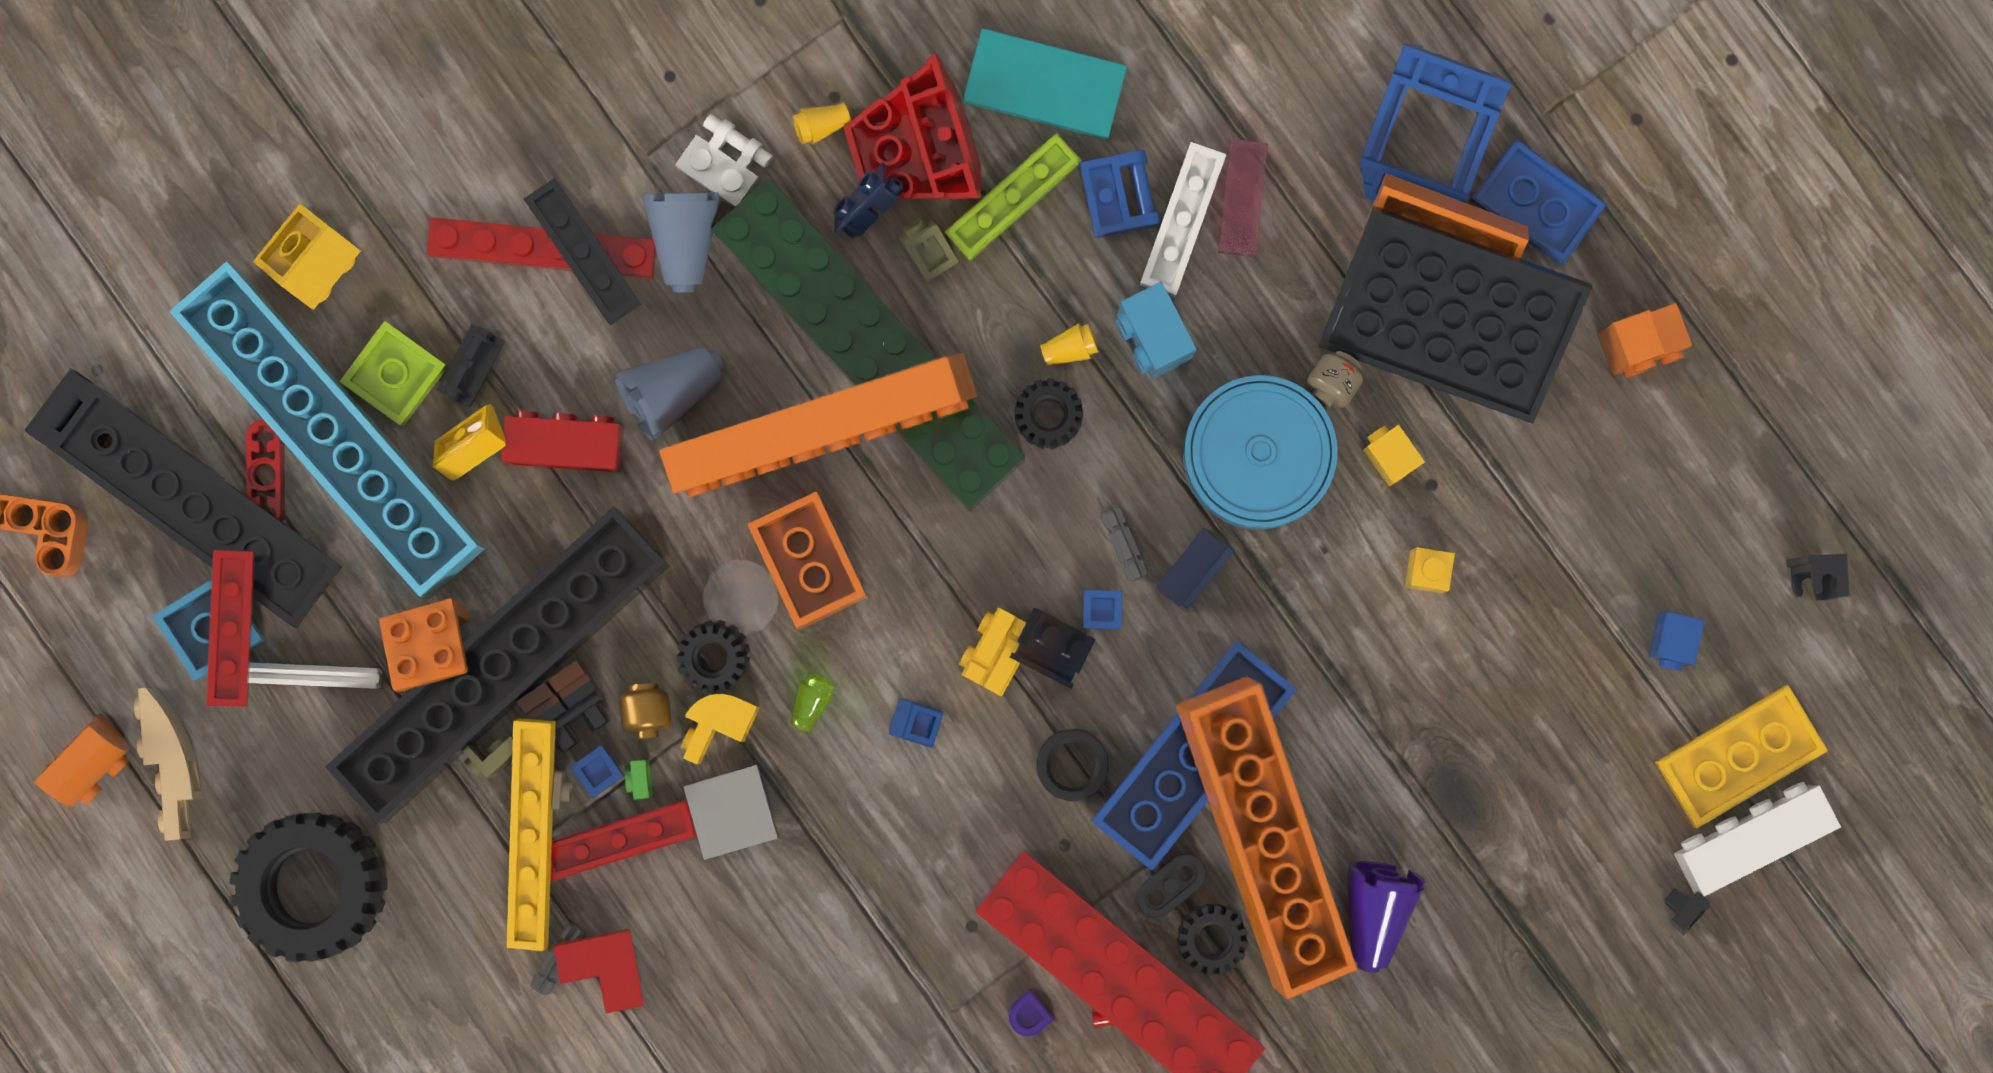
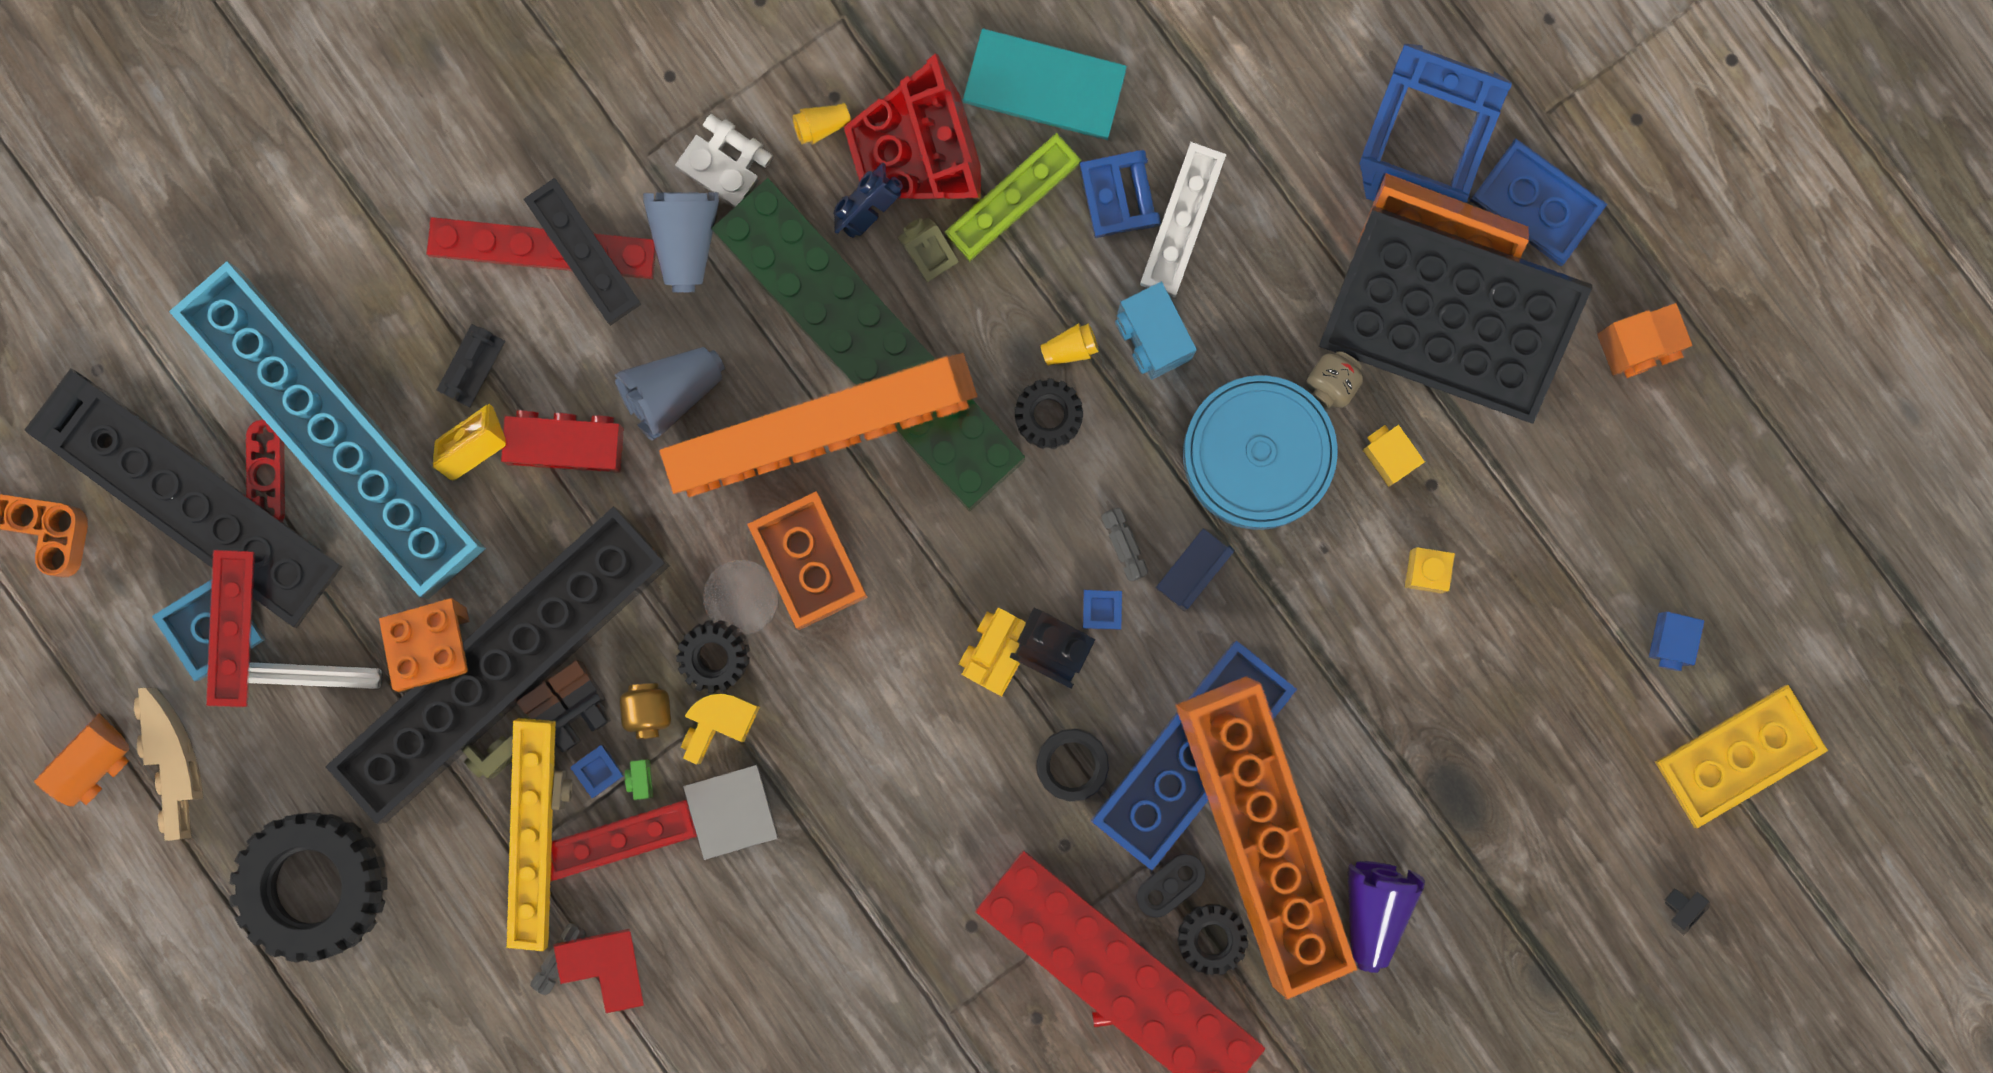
yellow slope [253,203,361,310] -> none
lime plate [339,321,448,427] -> none
clear neon green cone [790,673,836,732] -> none
blue slope [889,698,944,748] -> none
dark purple tile [1009,989,1055,1036] -> none
clear pink plate [1218,139,1268,257] -> none
white brick [1674,782,1841,896] -> none
black hinge [1787,554,1849,601] -> none

